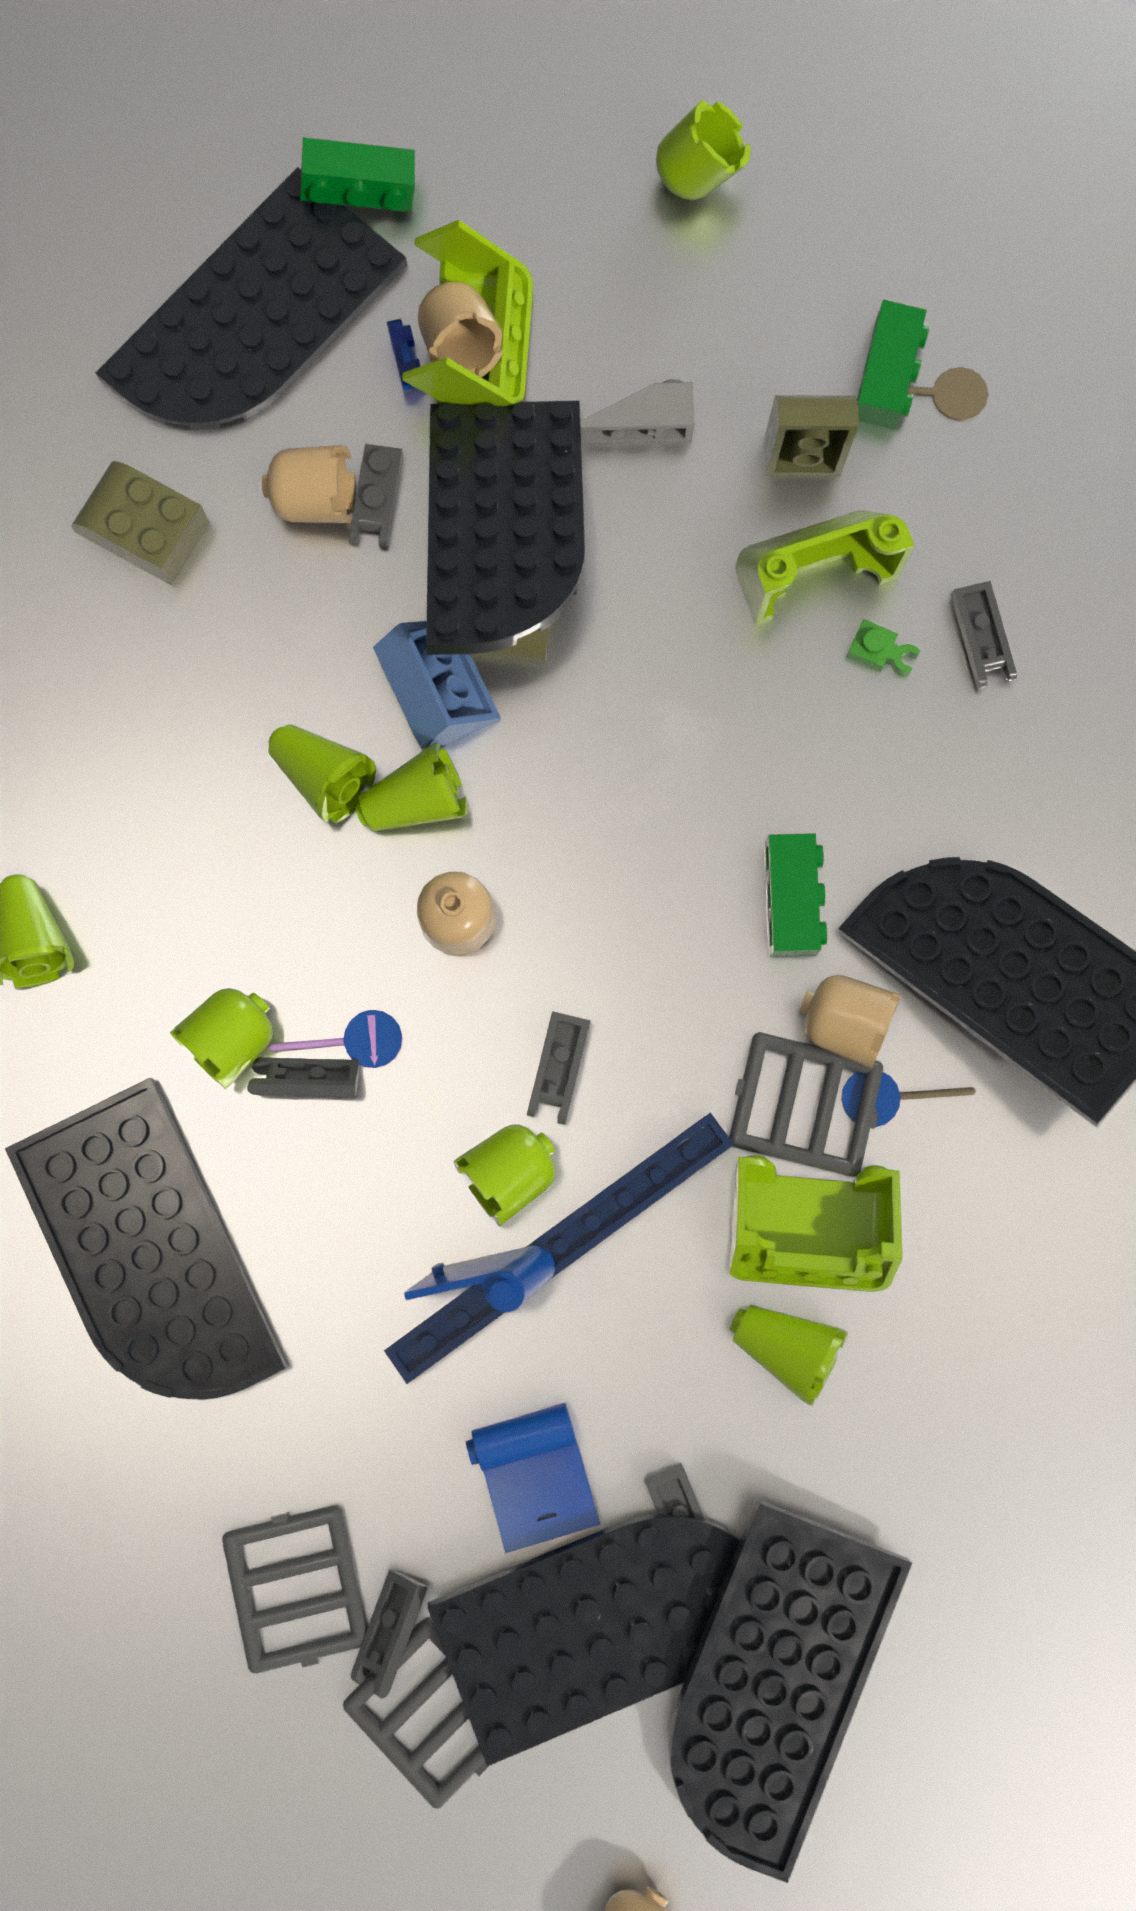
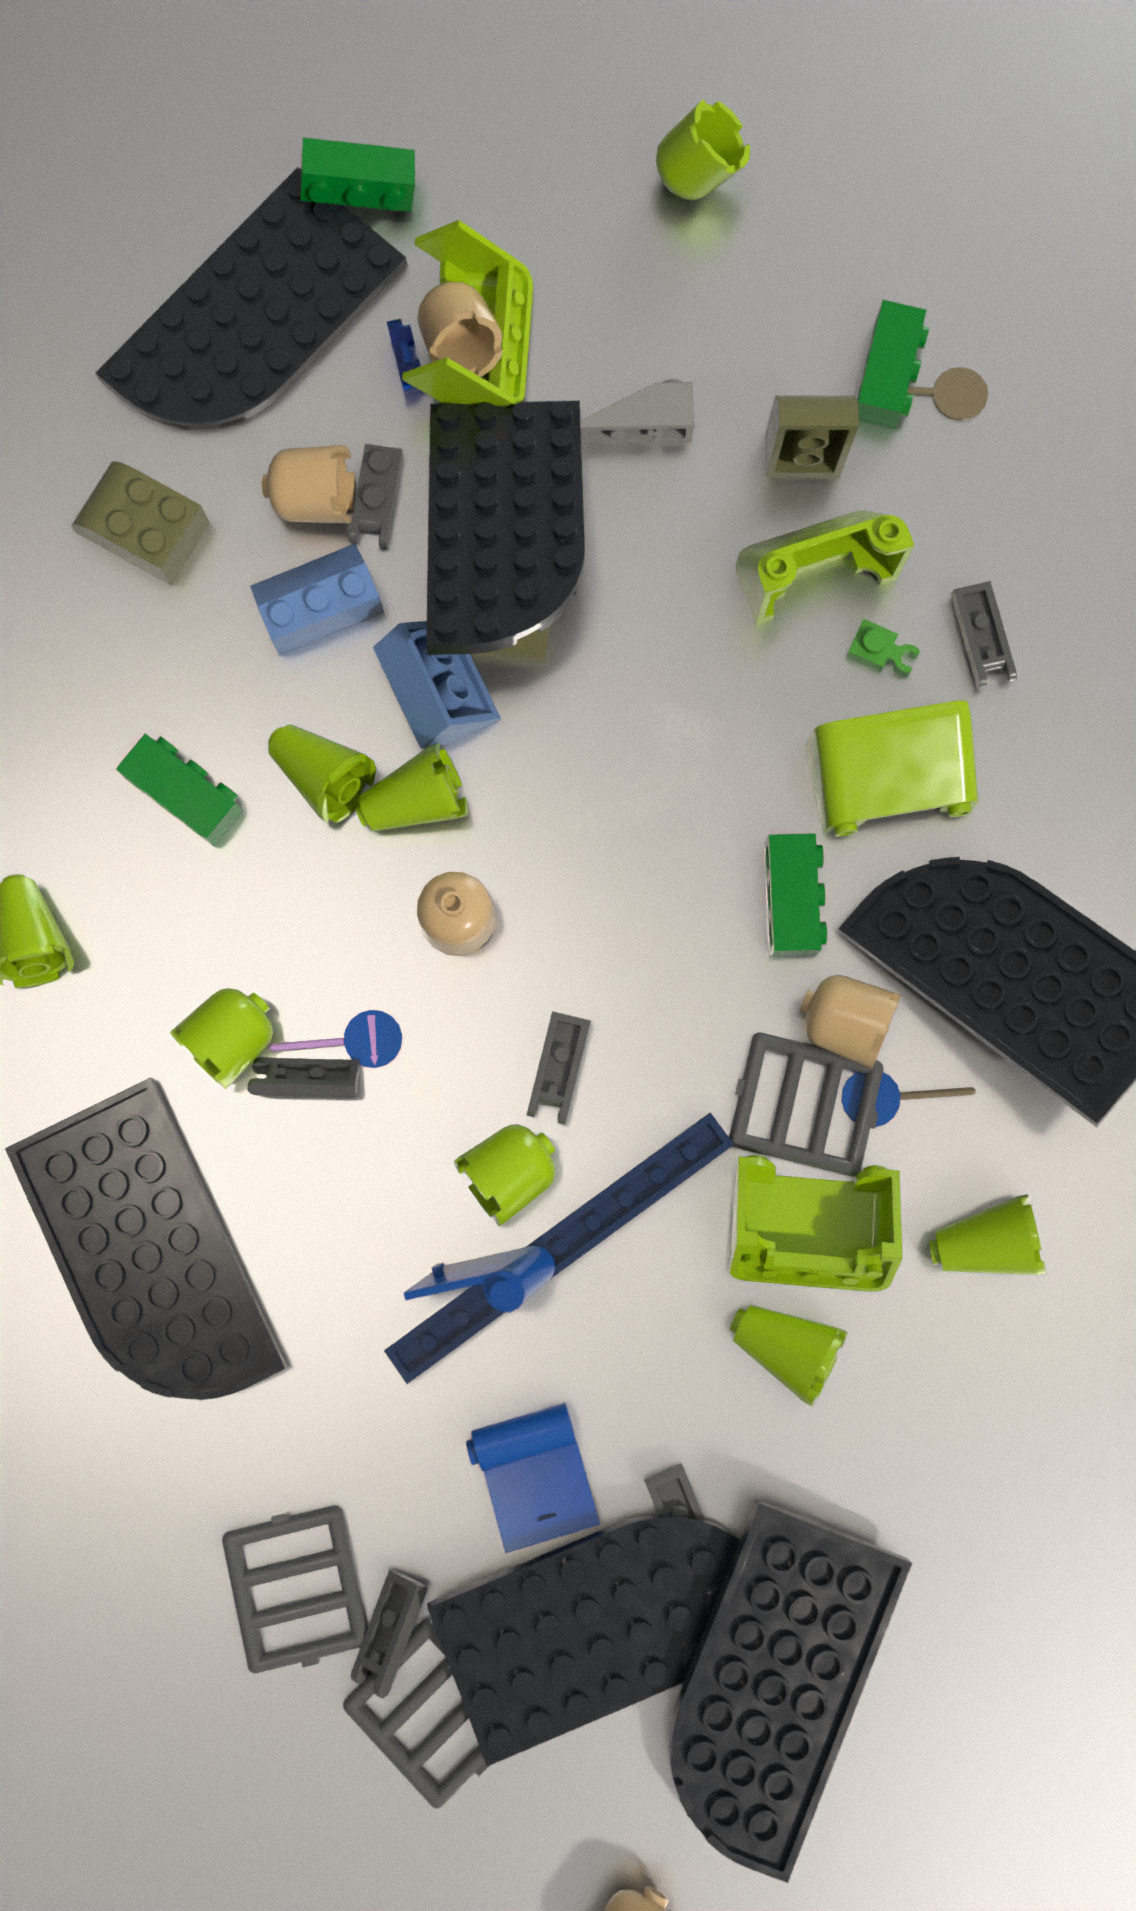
none -> green brick [116,733,243,847]
none -> medium blue slope [250,544,384,655]
none -> lime windscreen [806,700,978,837]
none -> lime cone [928,1194,1046,1276]

